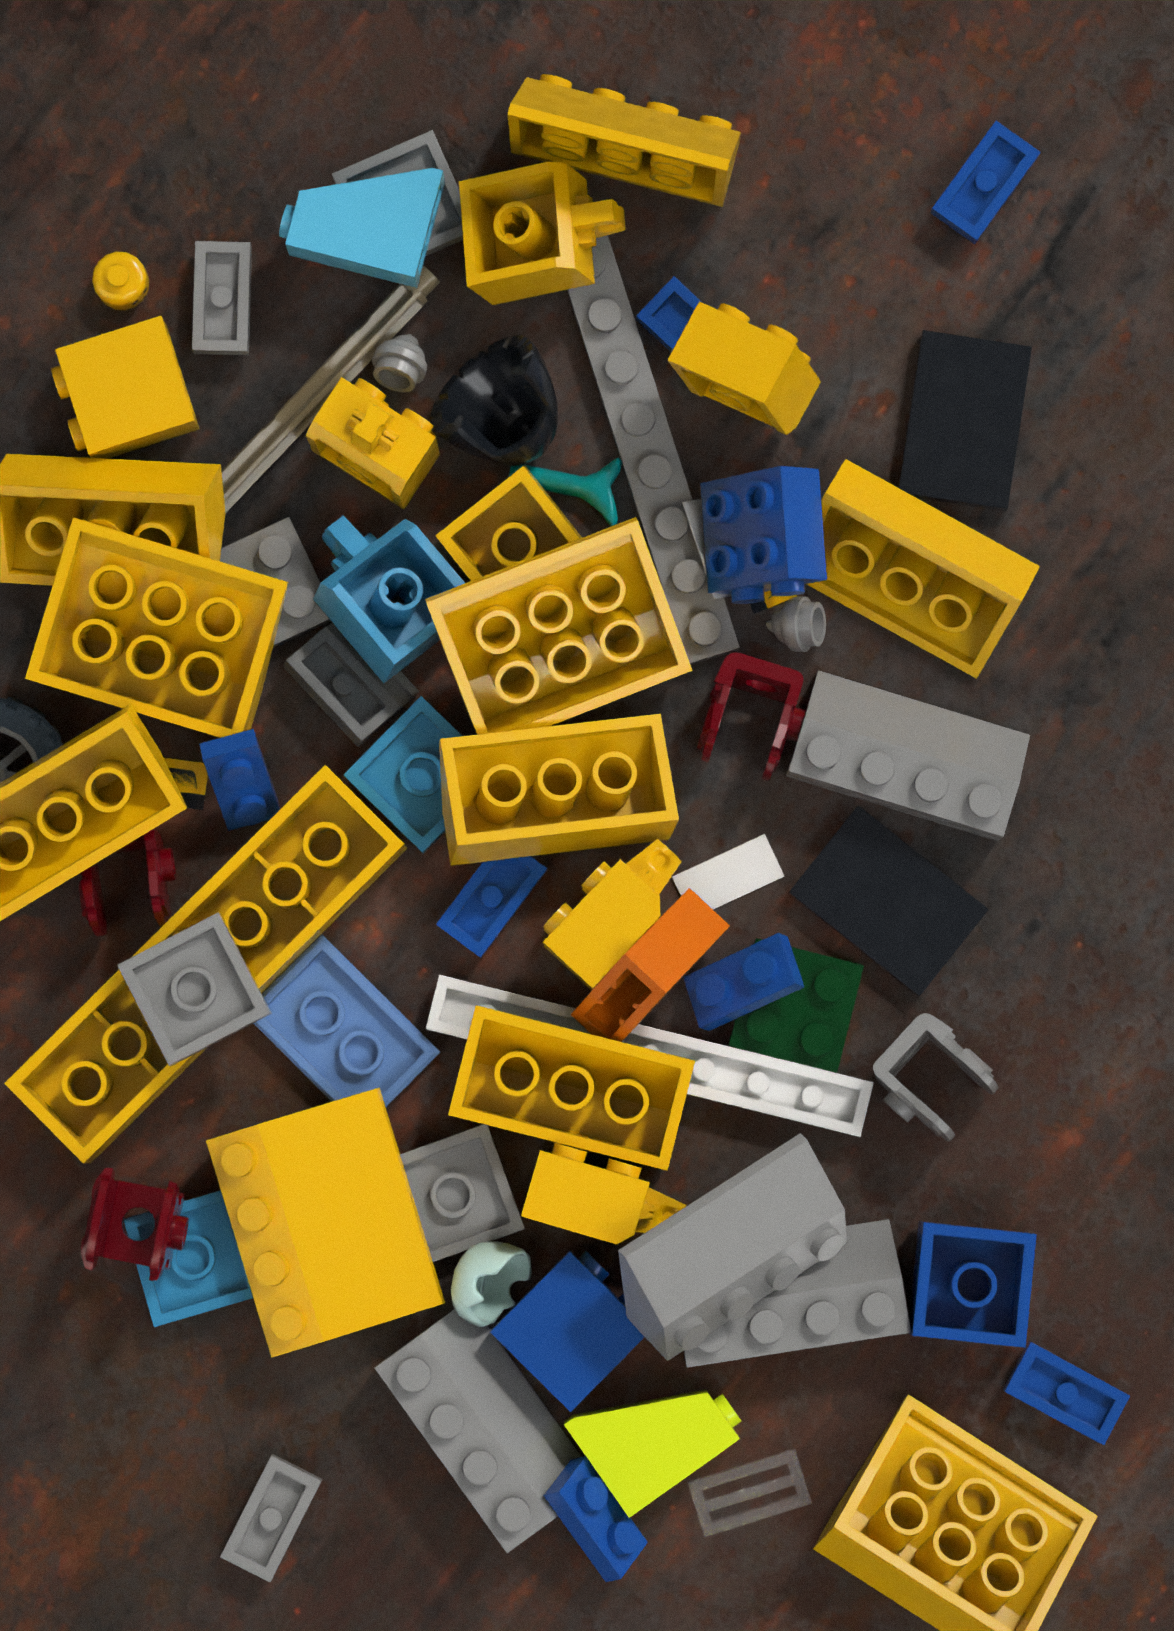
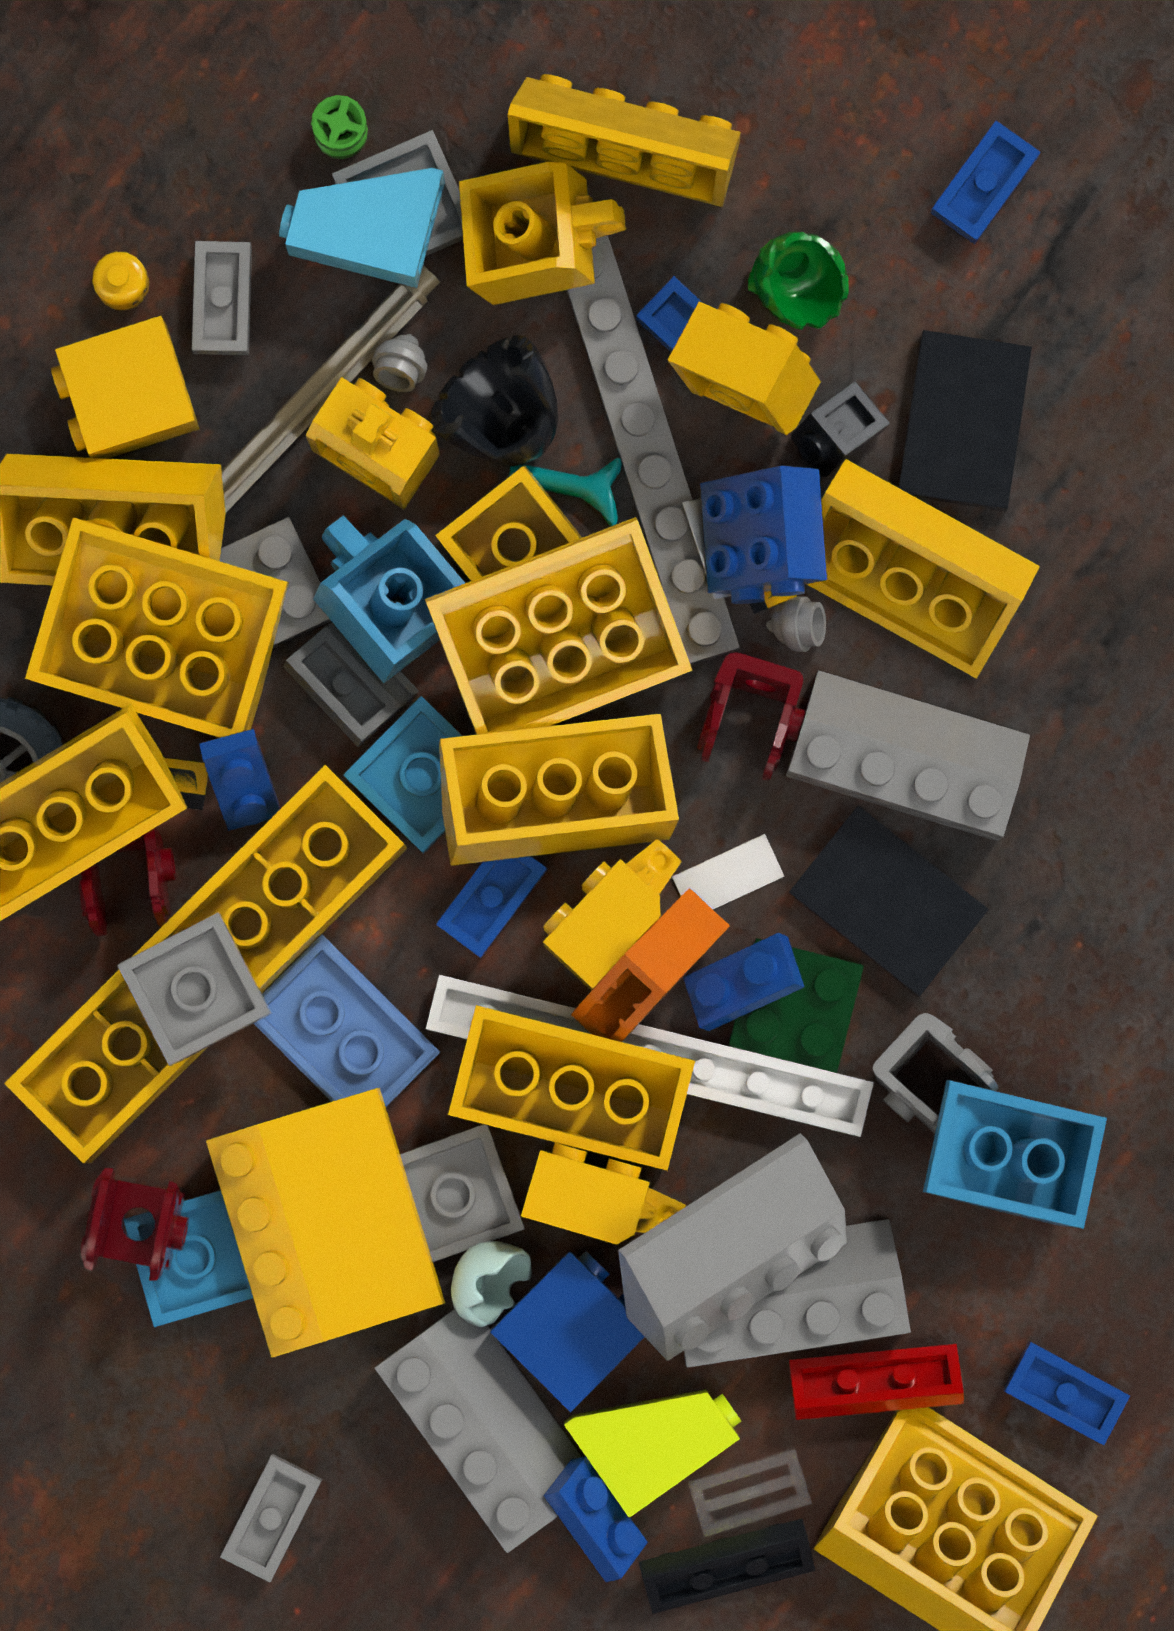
blue brick [909,1221,1037,1348] -> none
none -> bright green wheel [311,95,368,159]
none -> black plate [639,1518,816,1614]
none -> green hair [748,231,849,330]
none -> red plate [789,1344,964,1420]
none -> black bracket [791,381,890,477]
none -> dark azure slope [923,1080,1107,1229]

